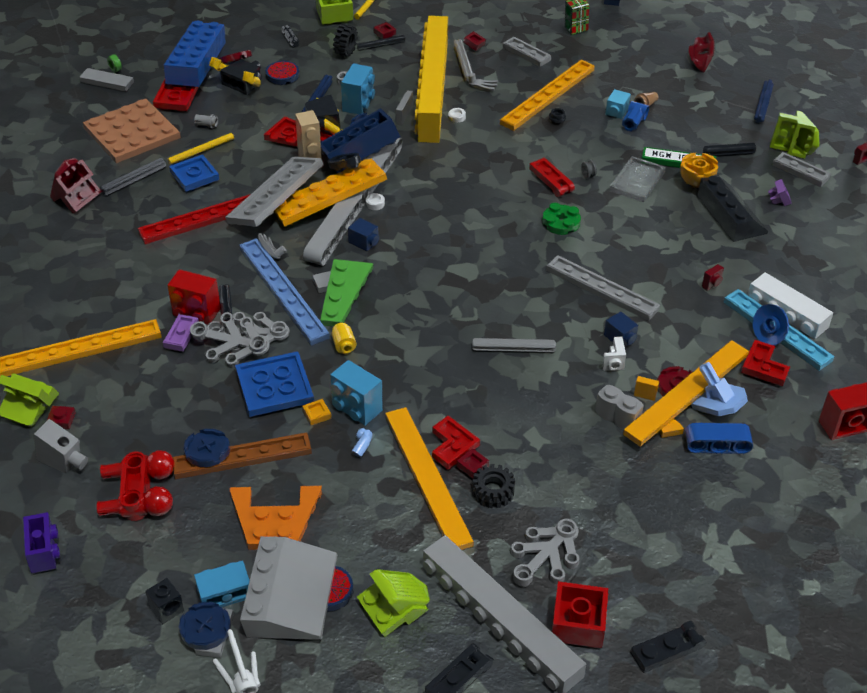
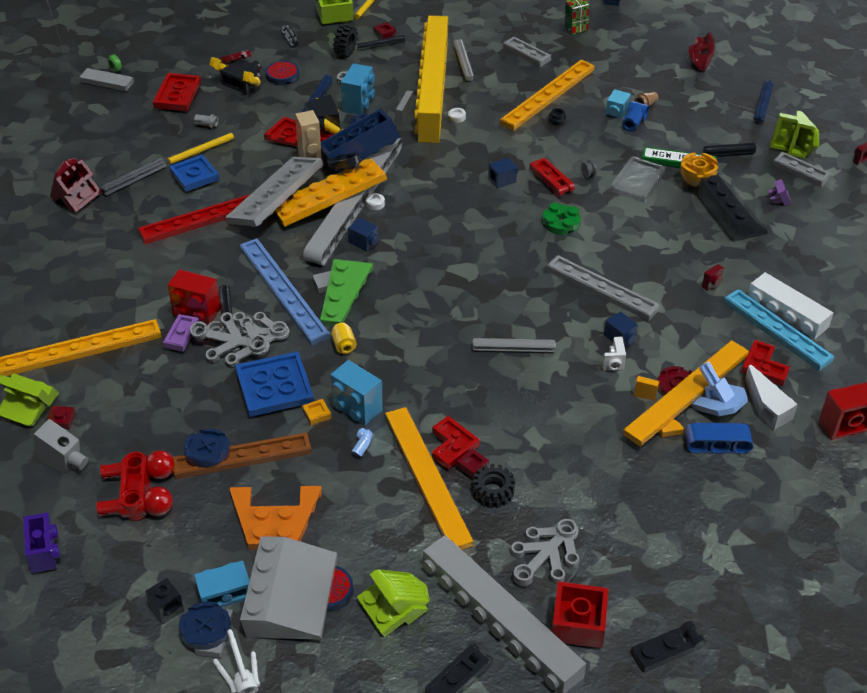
nougat plate [83,99,181,163] -> none
blue brick [164,21,226,87] -> none
light grey piece [258,233,287,259] -> none
dark red plate [463,31,486,51] -> none
light grey piece [468,73,498,91] -> none
light grey brick [595,385,644,430] -> none
blue dish [752,304,789,345] -> none
none -> dark blue brick [488,158,518,188]
none -> white slope [745,365,797,430]

